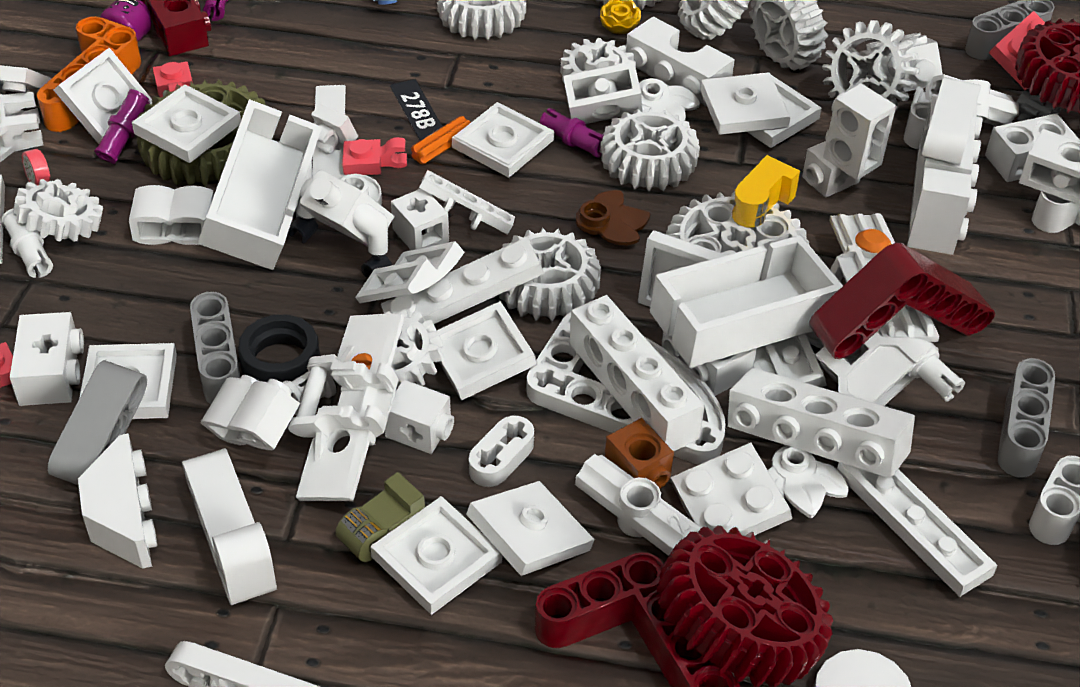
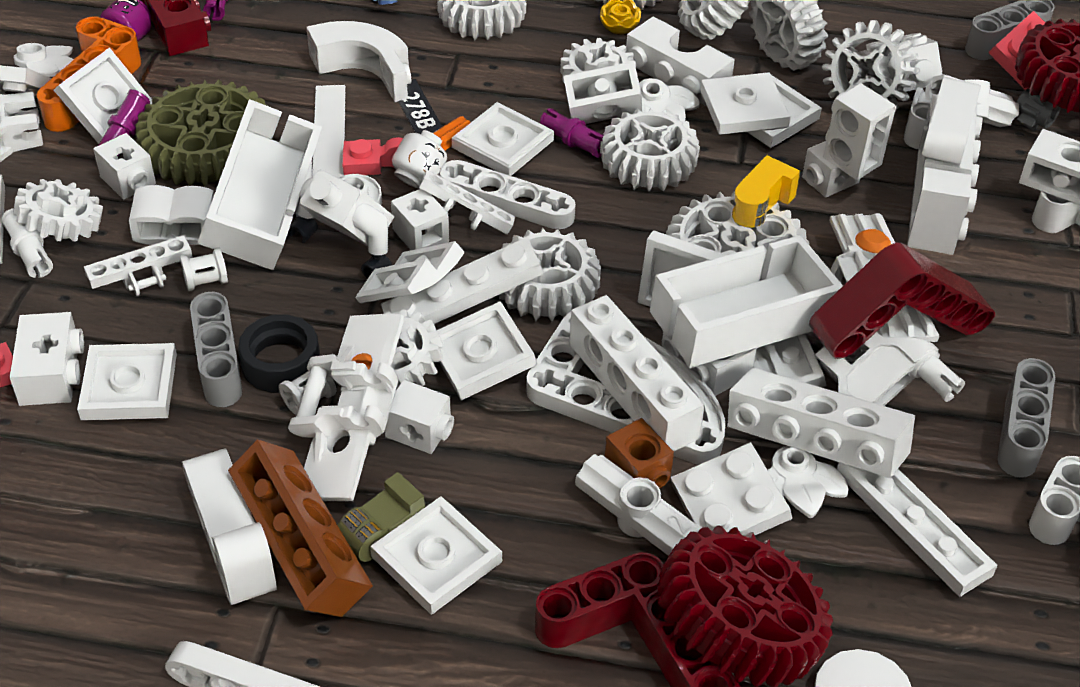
coral tile [22,149,50,186] -> none
light grey beam [47,360,147,486] -> none
white slope [78,433,158,569] -> none
white plate [132,84,241,163] -> none
coral plate [153,61,193,98] -> none
white brick [200,375,300,450] -> none
white tile [311,103,358,154] -> none
white plate [466,481,595,576] -> none
white beam [469,416,534,487] -> none
reddish brown plate [576,190,651,245] -> none
white brick [985,113,1080,182] -> none
none -> white plate [14,43,74,77]
none -> white piece [84,235,193,296]
none -> white brick [93,133,156,200]
none -> white bush [180,248,228,291]
none -> dark orange brick [228,439,373,617]
none -> white arch [306,21,411,102]
none -> white head [392,130,447,189]
none -> white beam [440,160,576,229]

